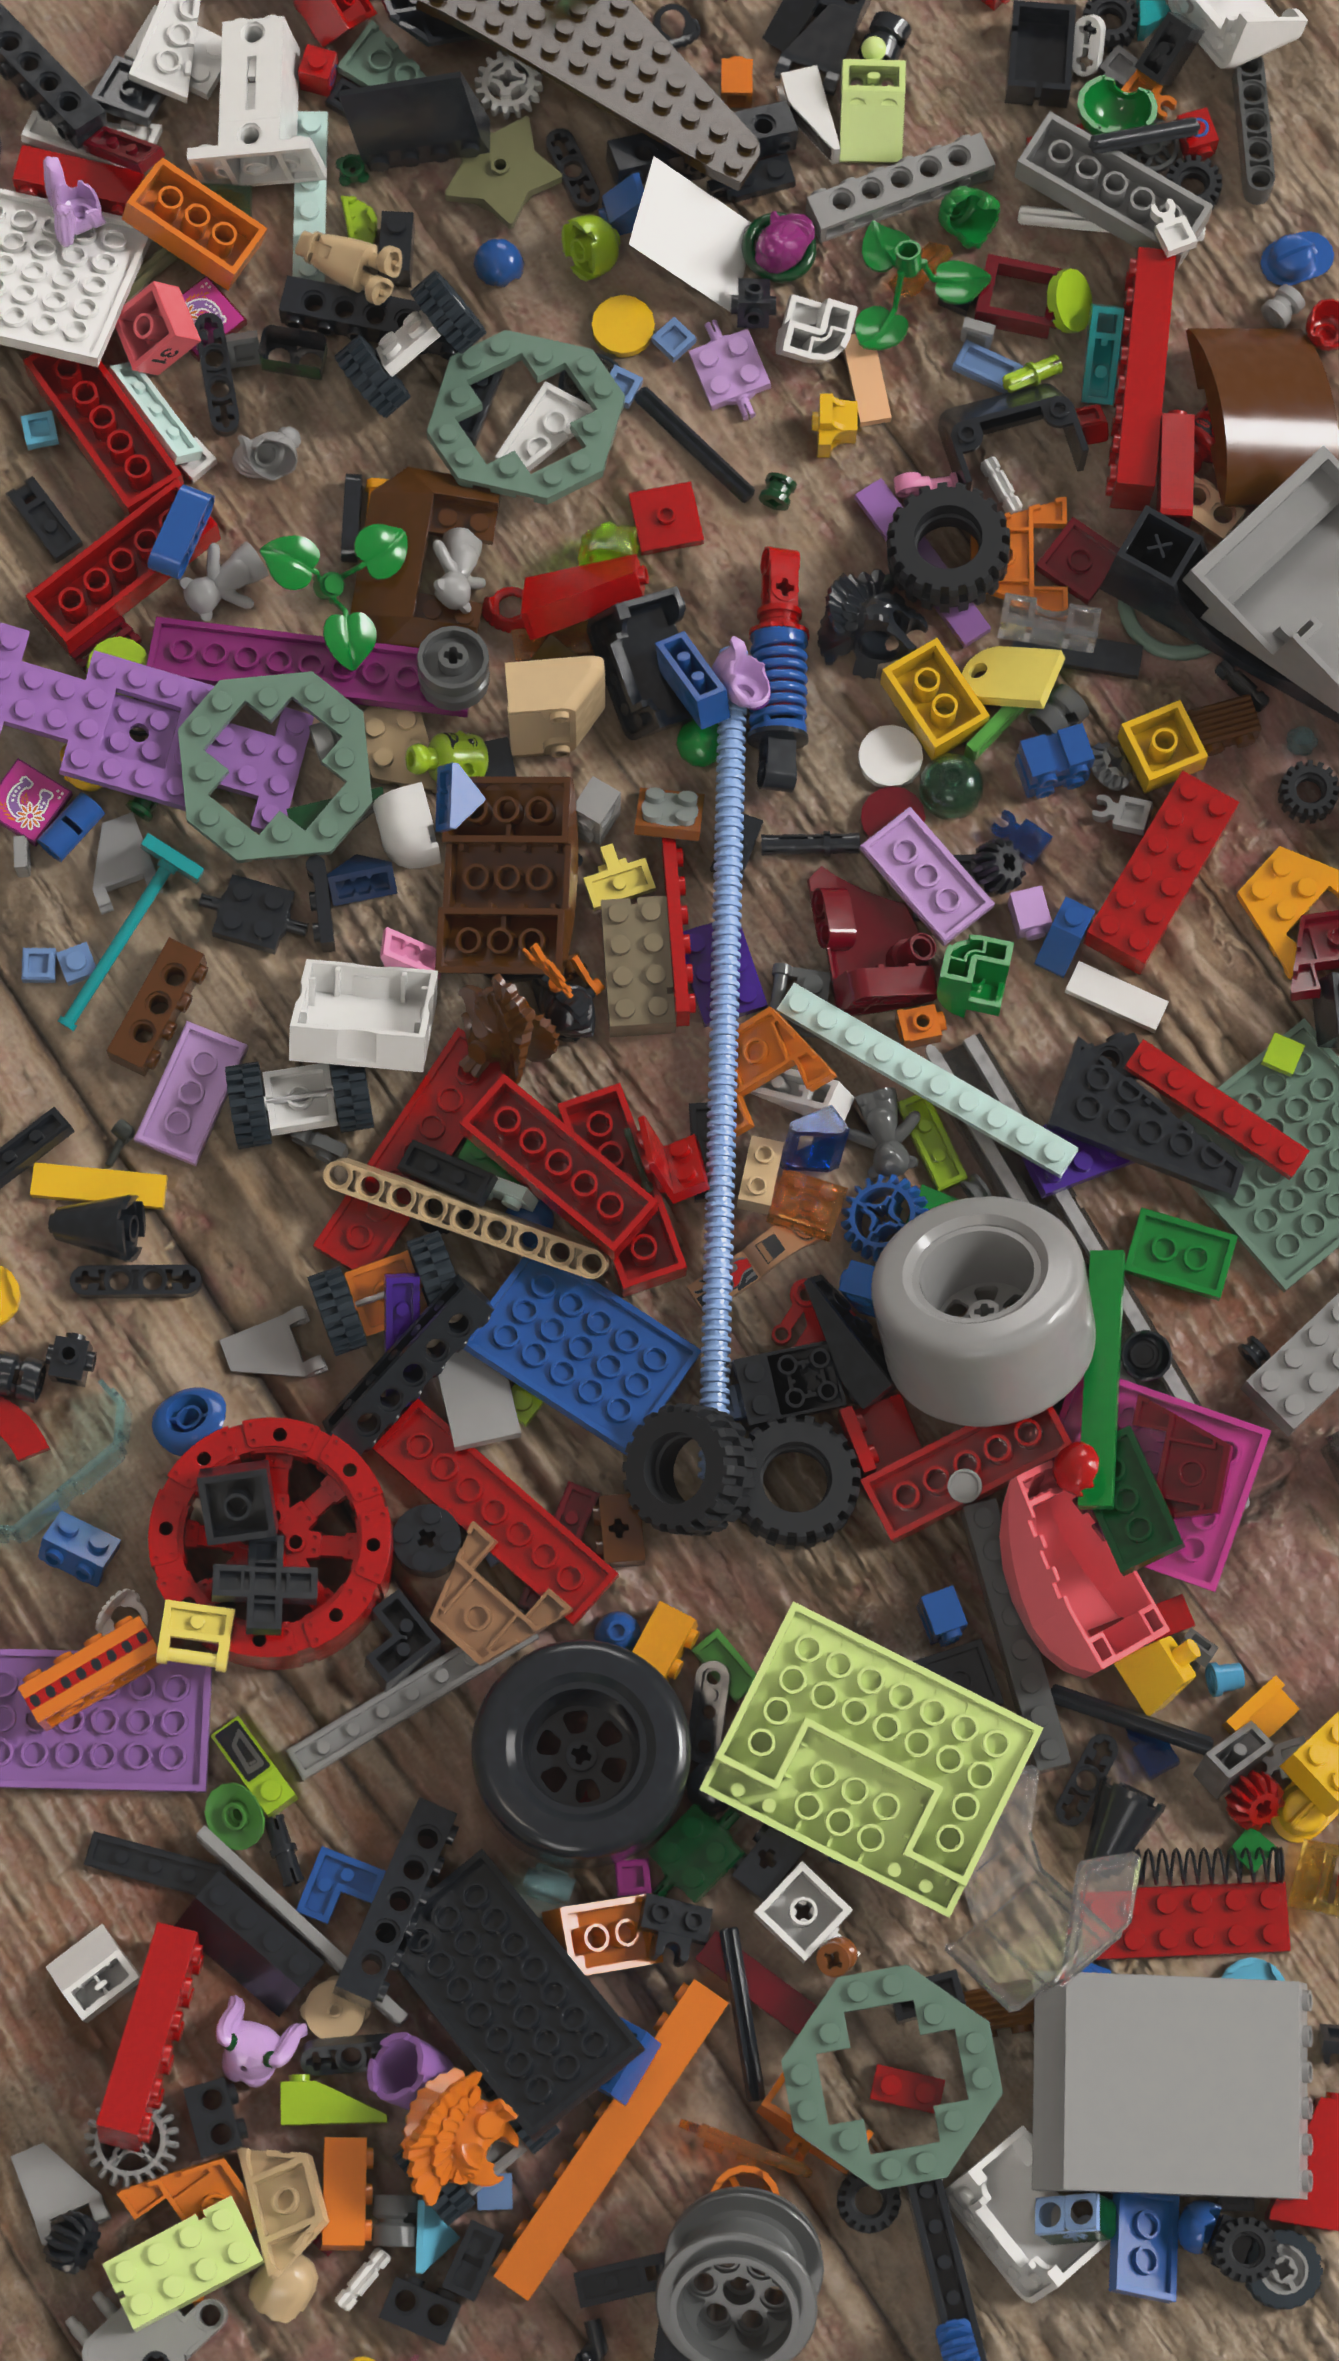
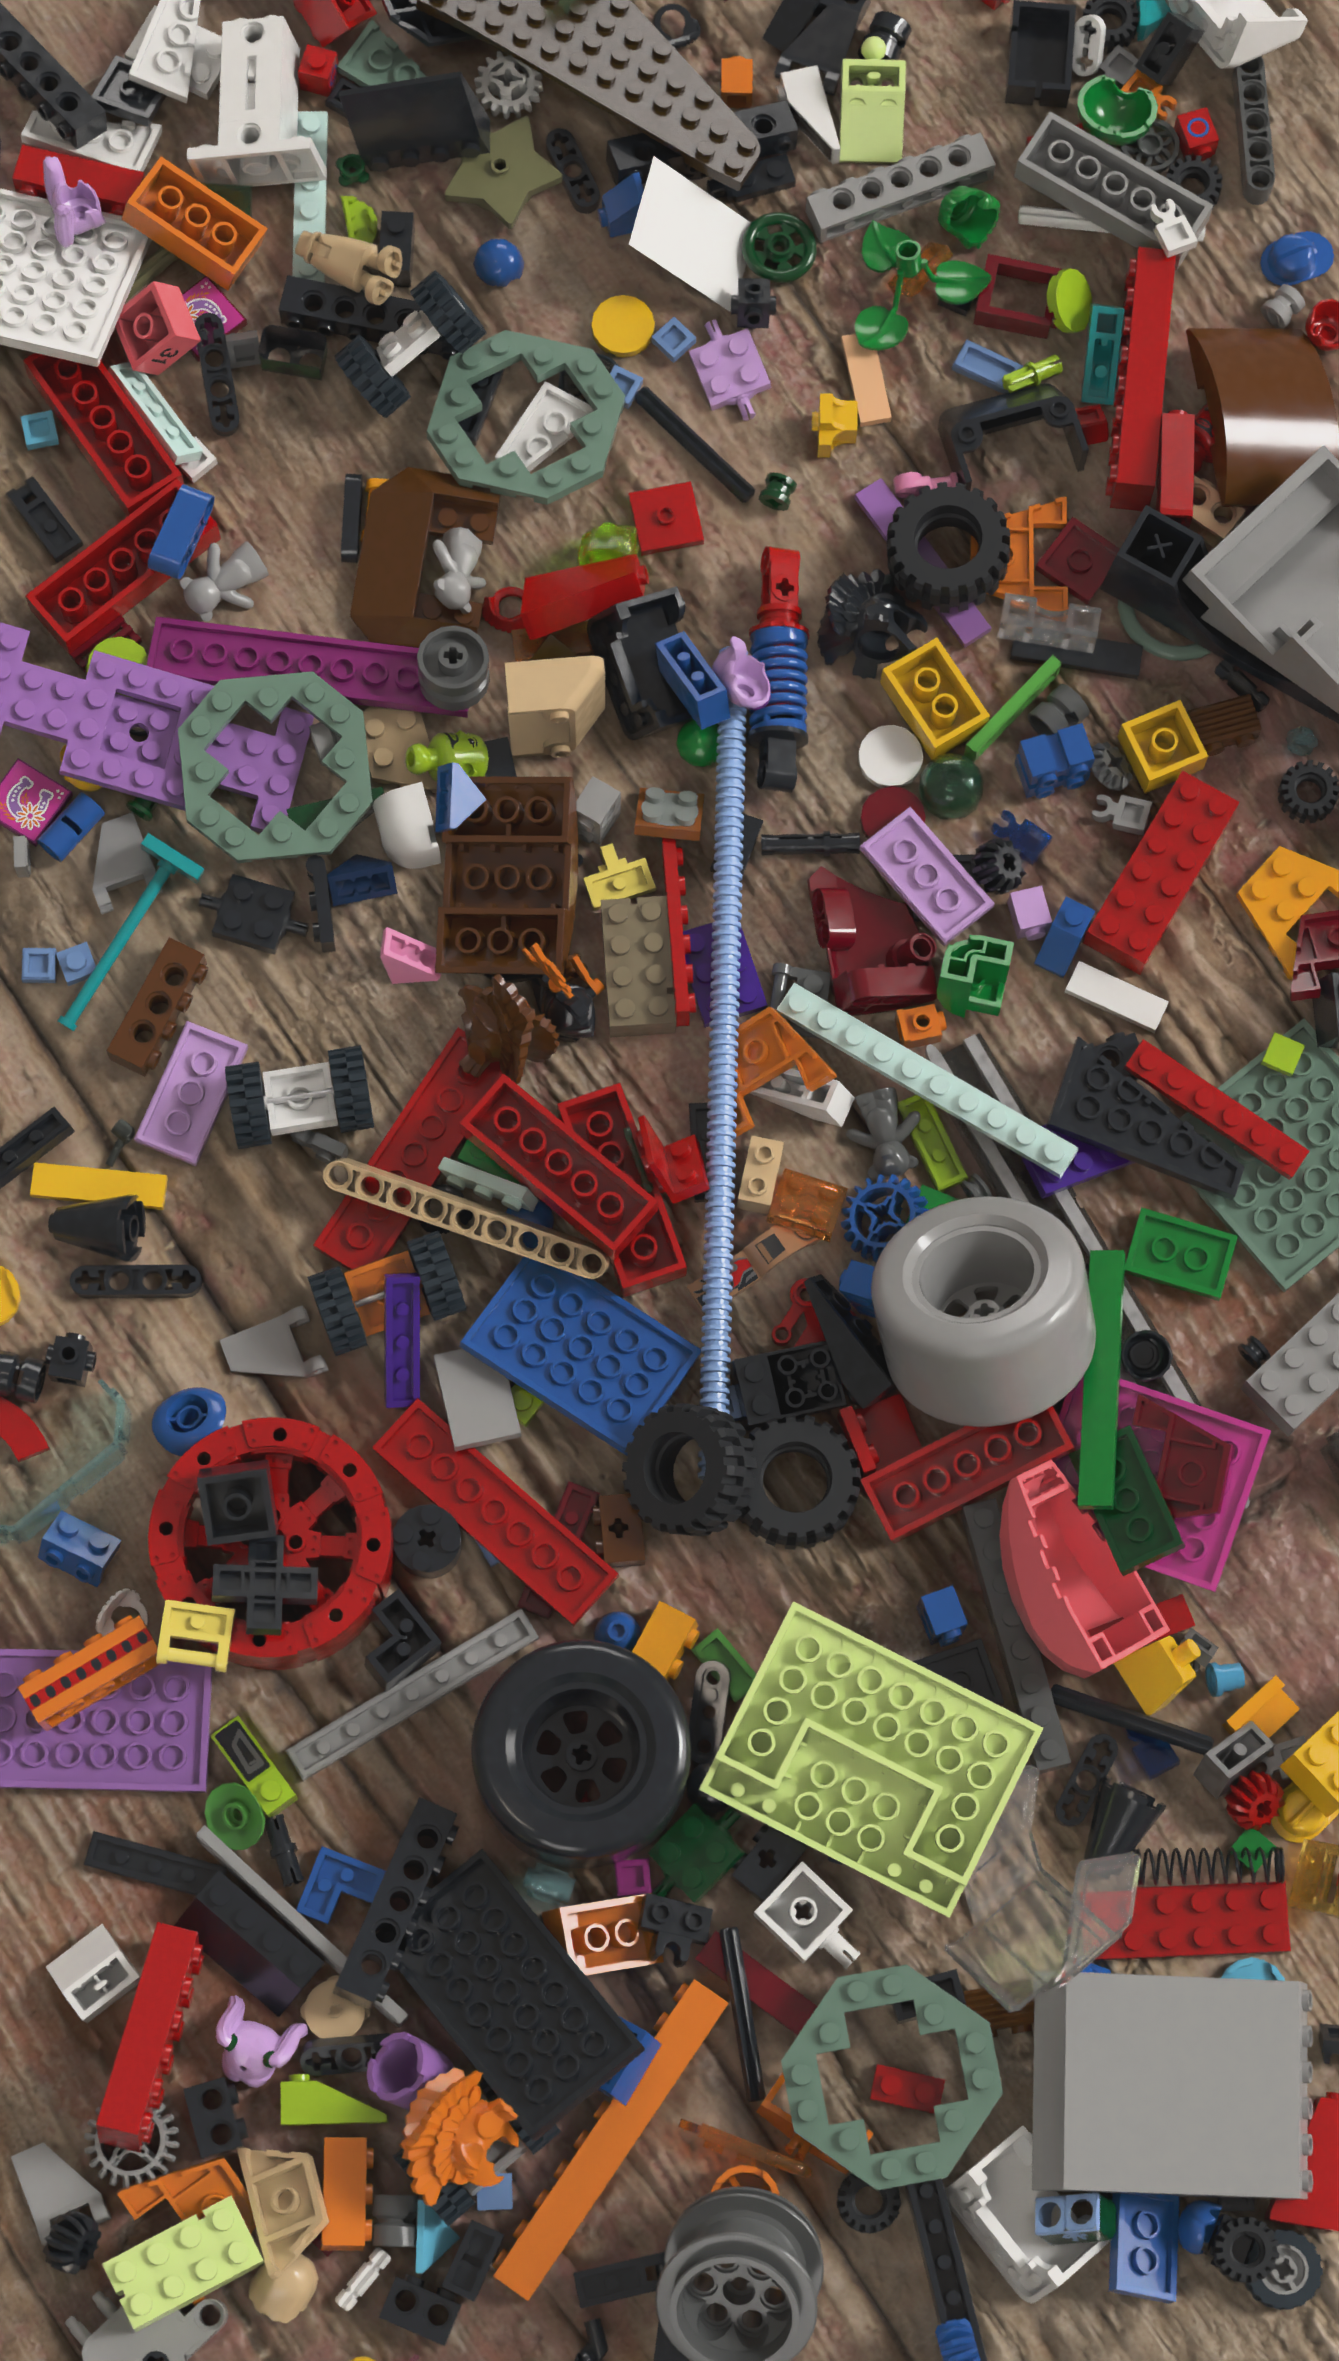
dark red tile [82,126,166,174] -> none
light grey hair [232,427,301,481] -> none
green plant [259,524,408,671] -> none
white tile [289,959,438,1072] -> none
black brick [322,1274,494,1456] -> none
black tile [397,1140,498,1208] -> none
medium nougat wing [430,1521,574,1666] -> none
lime cylinder [561,214,621,281] -> none
magenta hair [755,211,815,274] -> none
white brick [775,294,858,364] -> none
clear blue tile [780,1105,850,1172] -> none
dark orange wheel [816,1937,858,1977] -> none
light grey piece [948,1469,982,1503] -> none
light grey tile [960,317,996,349] -> none
light yellow tile [962,646,1065,709] -> none
white axle [980,456,1022,514] -> none
red hair [1053,1441,1099,1497] -> none
black axle [1088,117,1201,154] -> none

